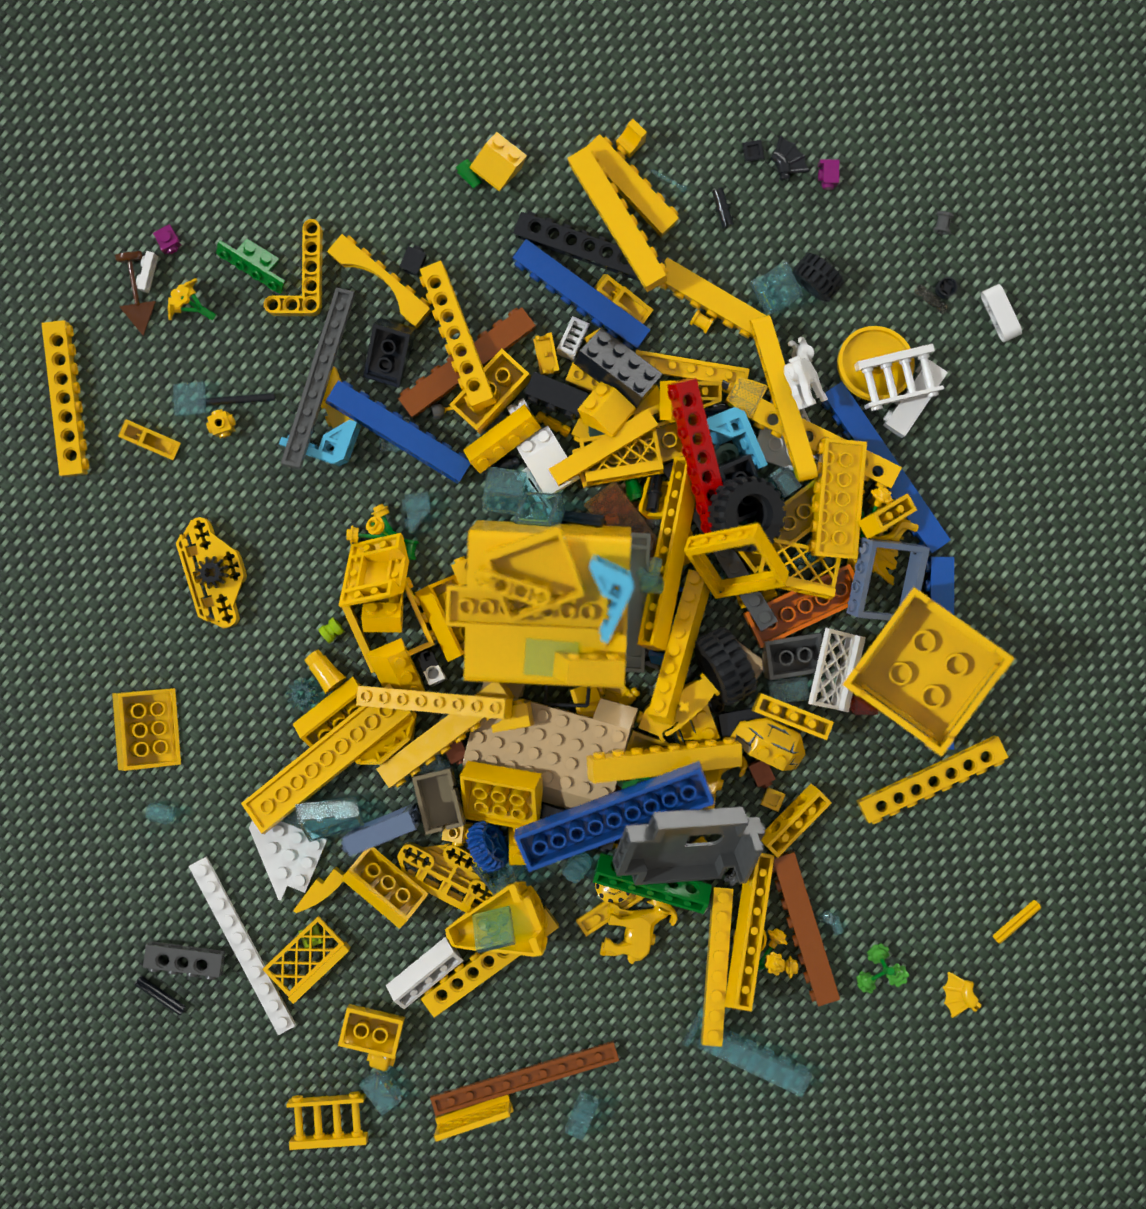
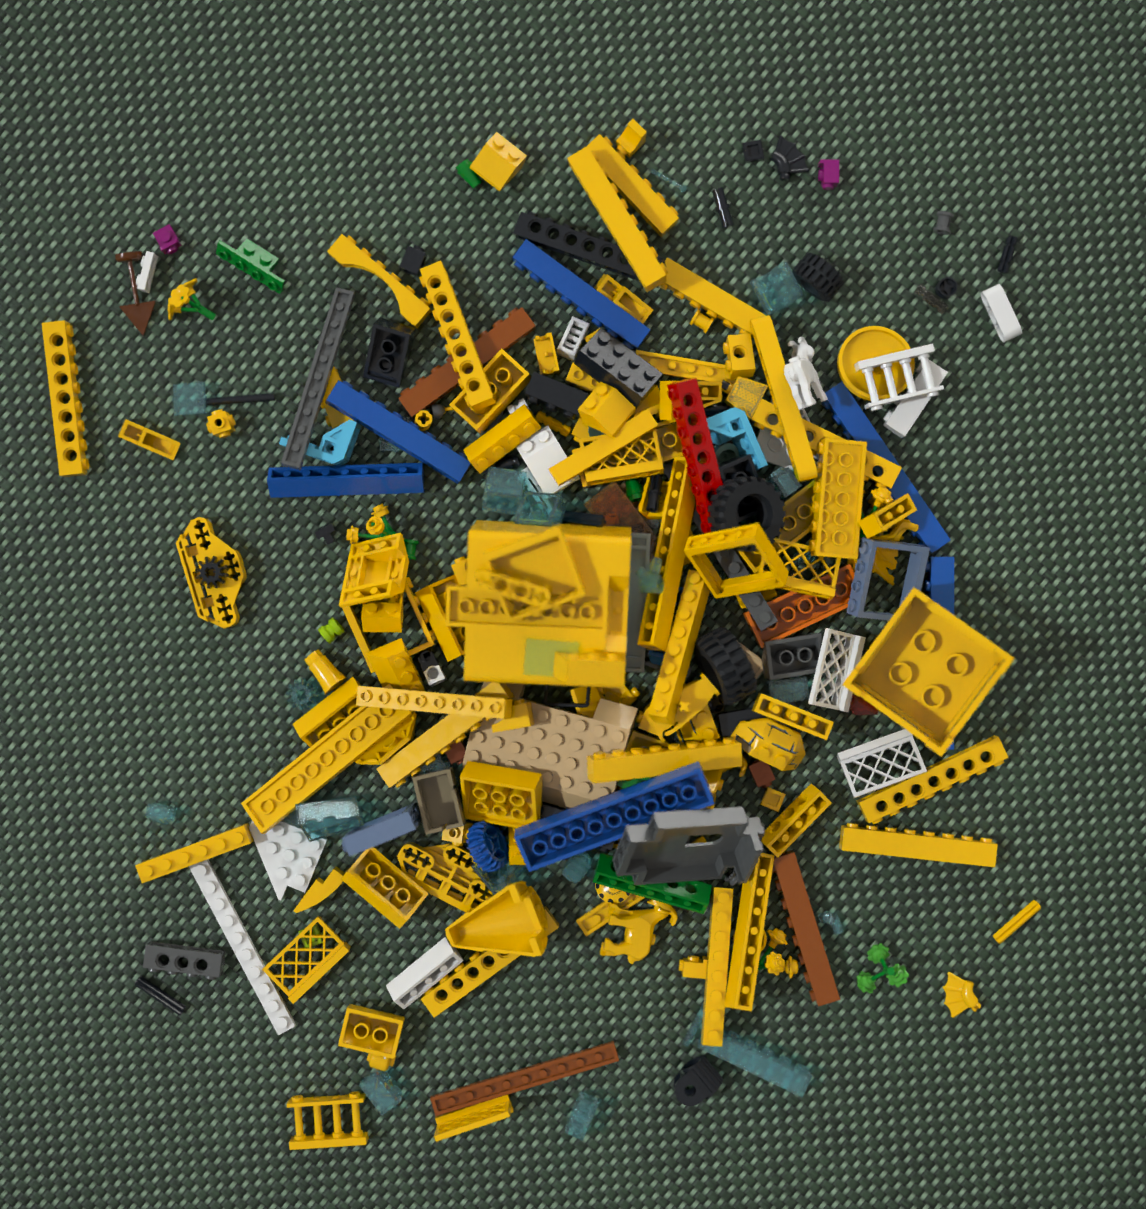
yellow slope [112,688,181,771] -> none
yellow beam [264,219,323,316] -> none
clear light blue slope [402,492,431,534] -> none
clear light blue plate [472,906,515,953] -> none
medium azure bracket [589,554,634,643] -> none
none -> yellow arch [135,823,254,883]
none -> blue brick [267,463,425,498]
none -> black tile [314,522,336,544]
none -> yellow bush [414,410,432,431]
none -> black piece [674,1055,723,1106]
none -> yellow brick [679,955,707,979]
none -> yellow brick [723,334,756,379]
none -> white fence [837,729,927,798]
none -> yellow brick [839,823,998,867]
none -> black axle [997,236,1018,274]

